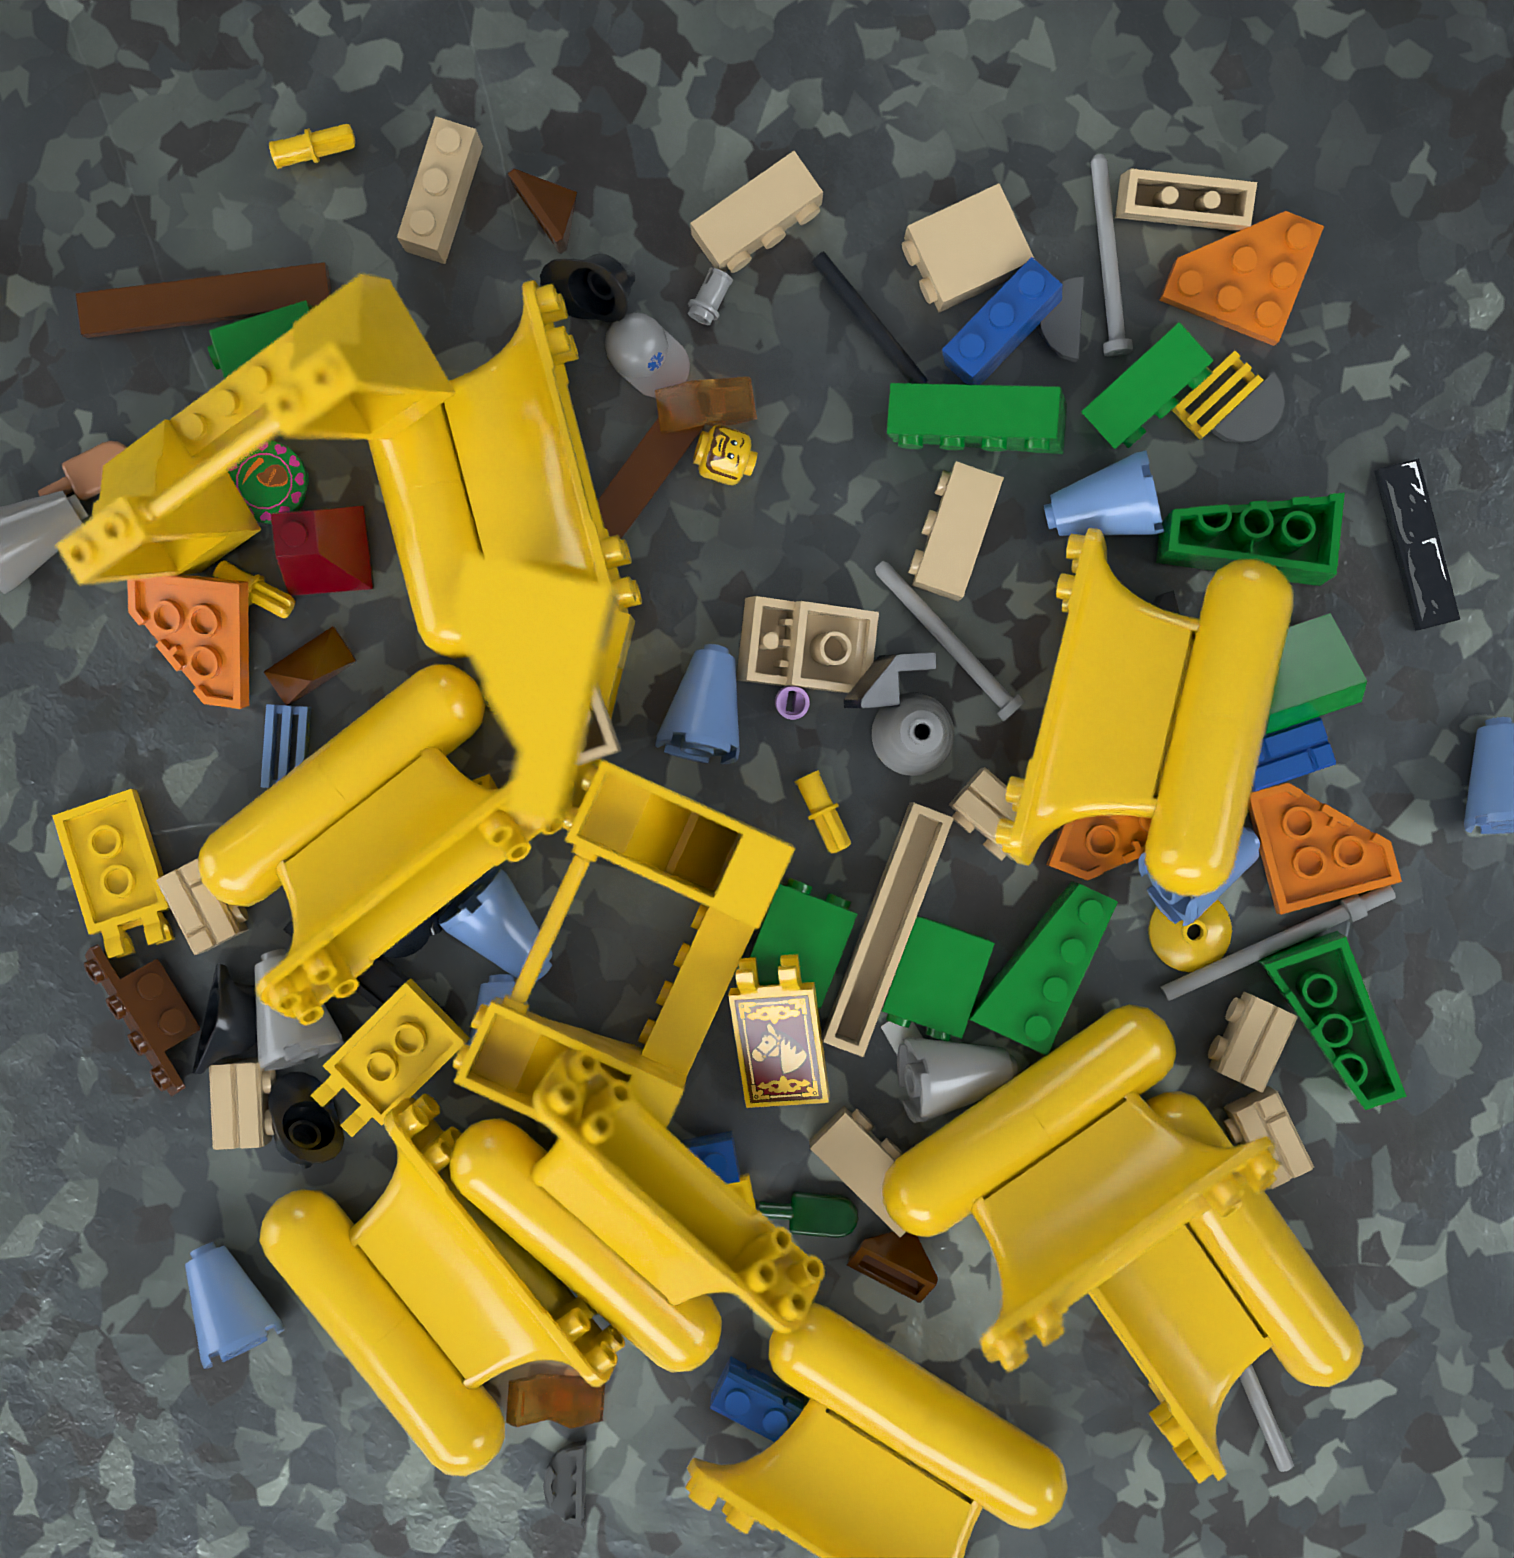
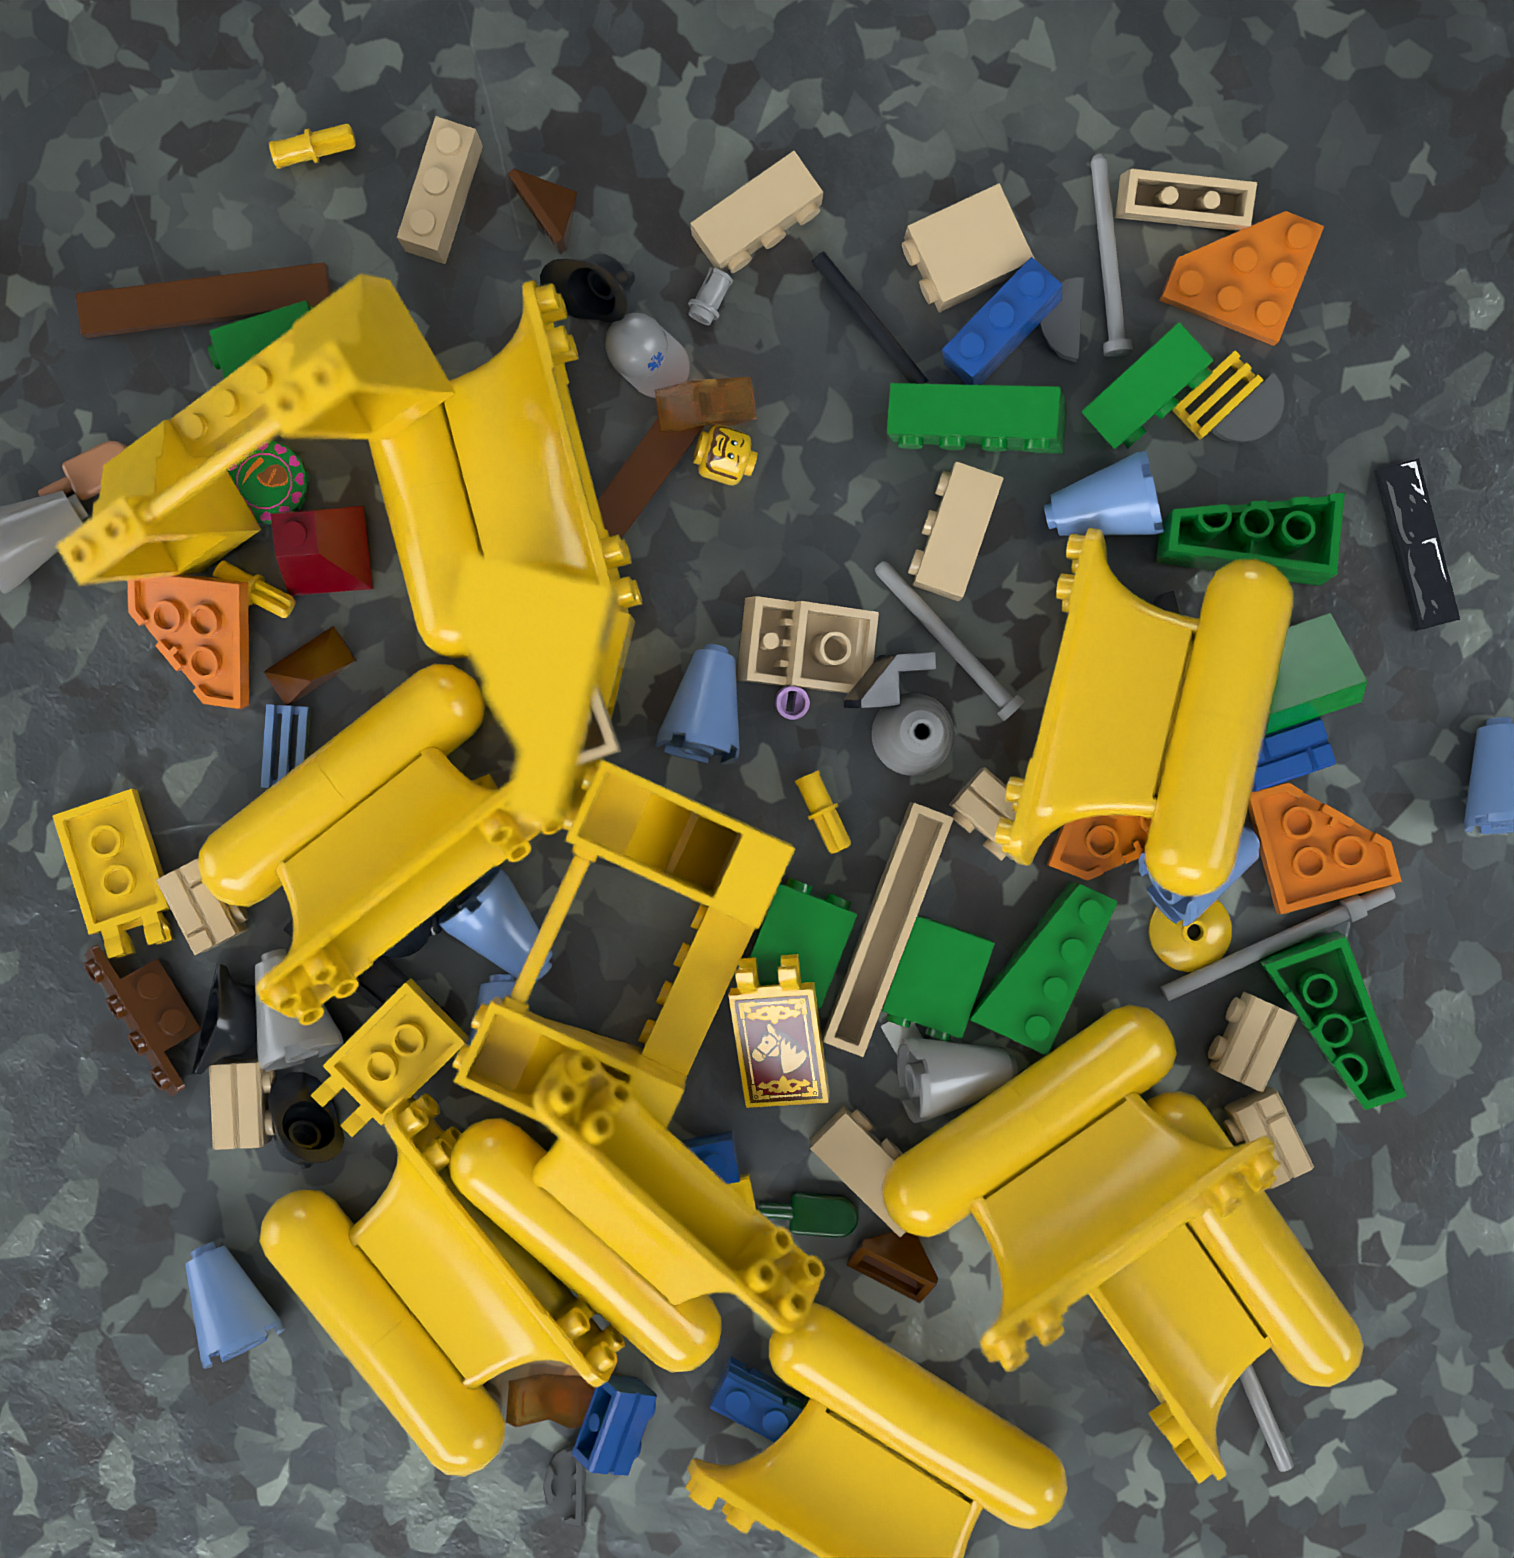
none -> blue brick [572,1375,657,1476]

